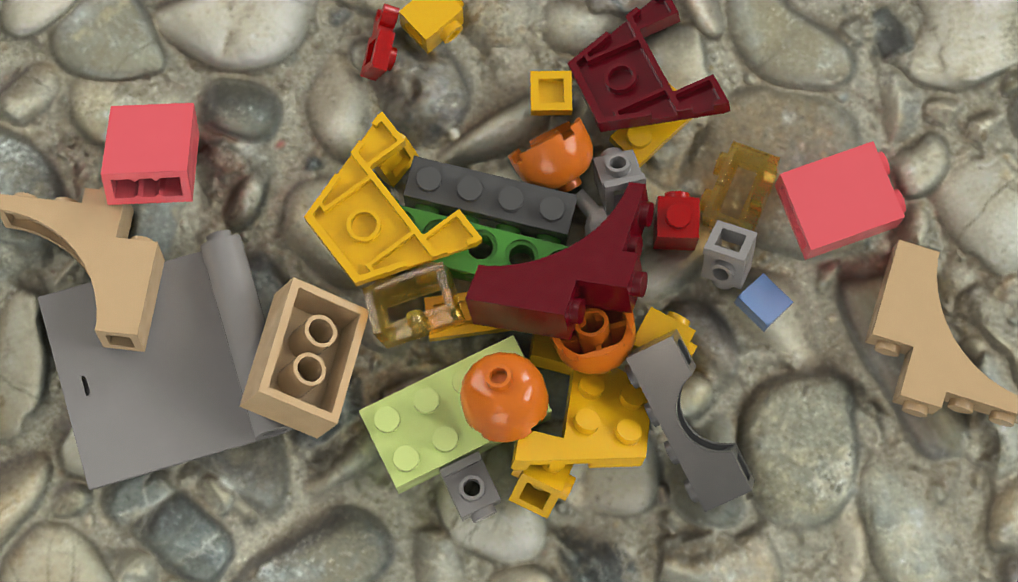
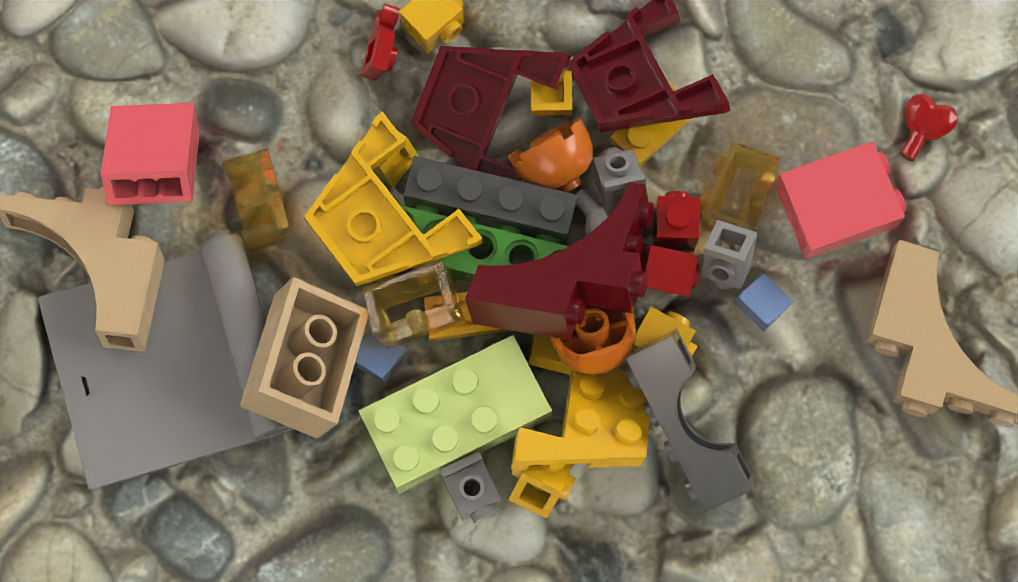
orange cylinder [460,352,549,443] -> none
none -> clear yellow window [222,148,290,252]
none -> medium blue slope [354,326,407,384]
none -> dark red wing [410,46,571,181]
none -> red brick [640,243,700,297]
none -> red rock [900,93,958,161]

